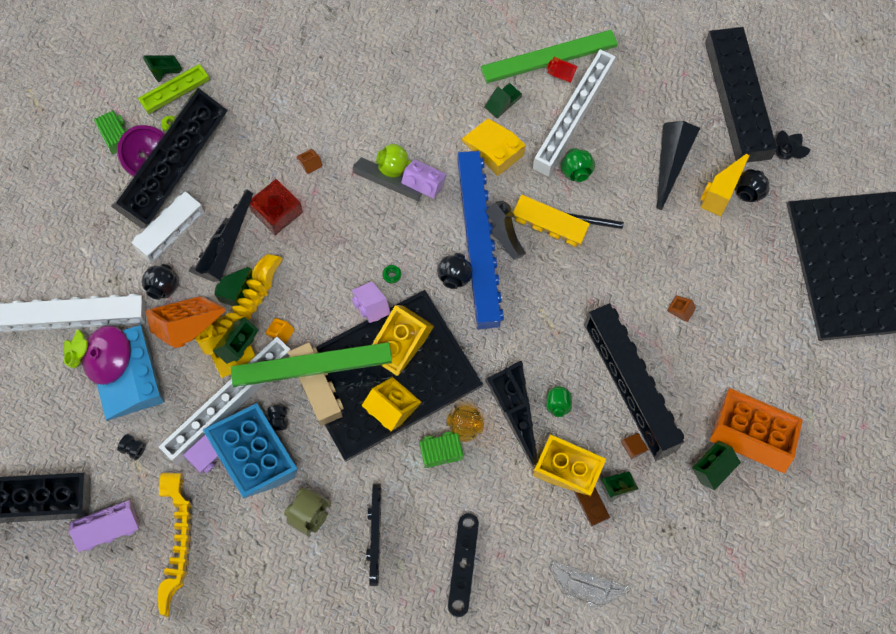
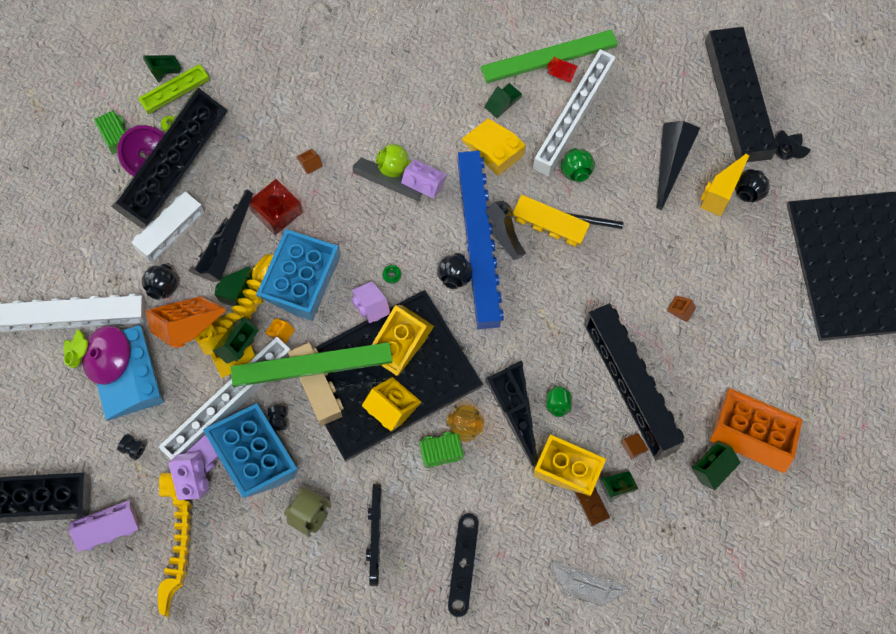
none -> lavender brick [168,452,209,500]
none -> dark azure slope [256,229,341,321]

